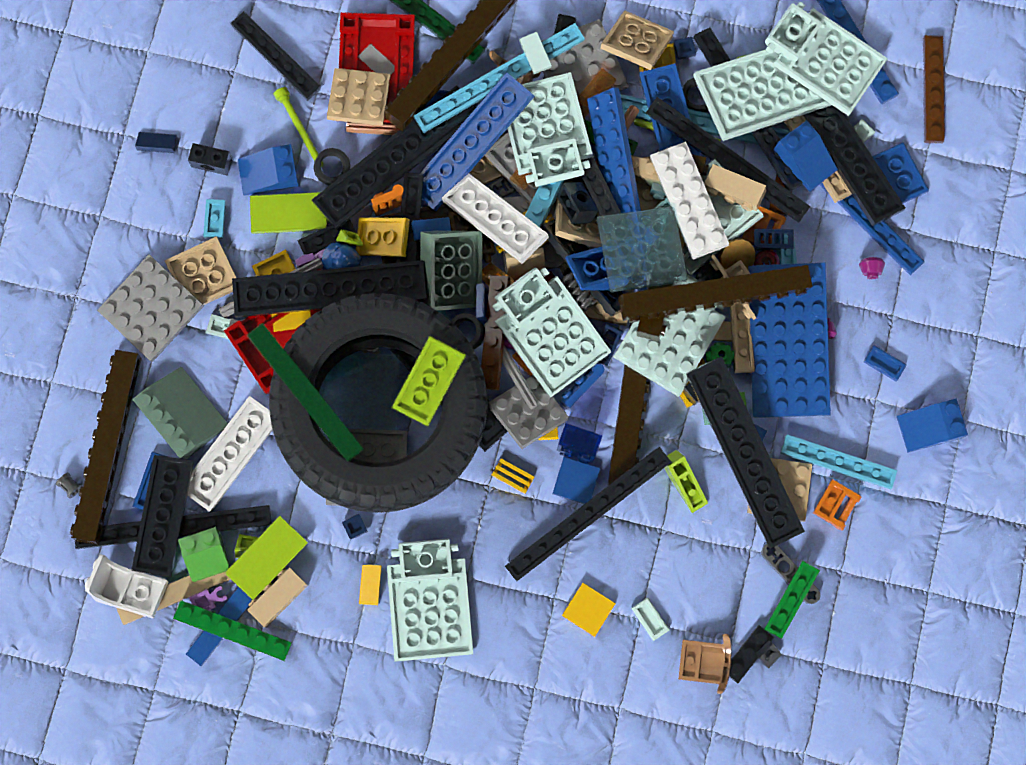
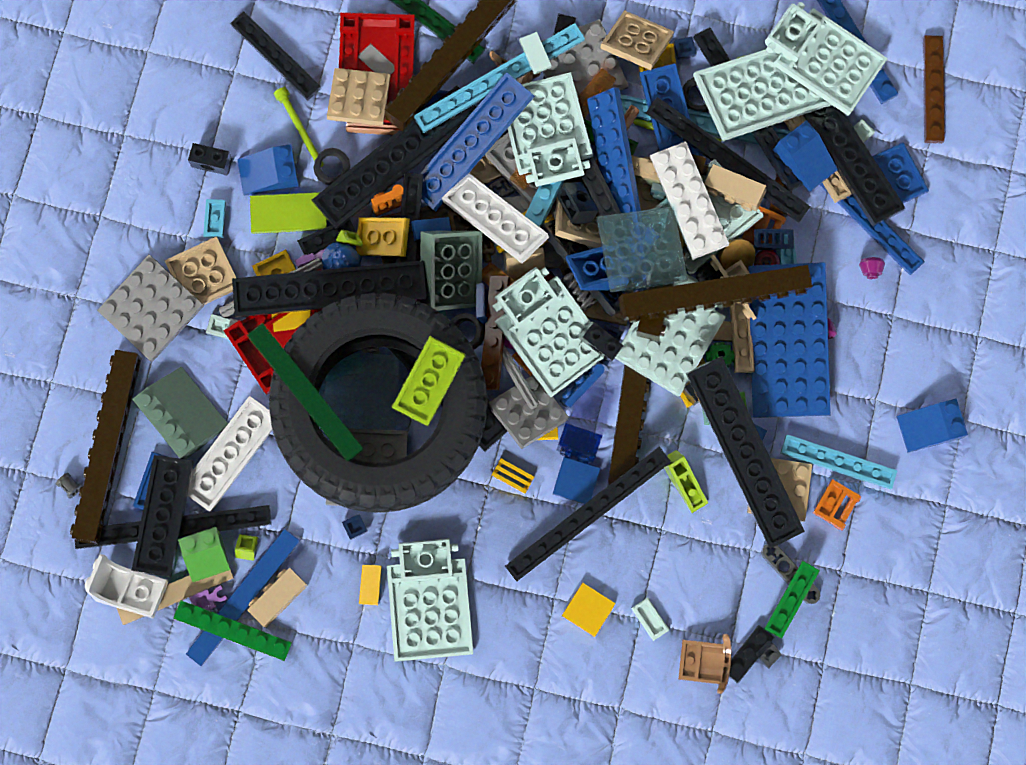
dark blue slope [135,132,177,153] -> none
lime tile [225,516,308,600] -> none
blue tile [864,345,906,382] -> none
none -> black brick [578,322,624,361]

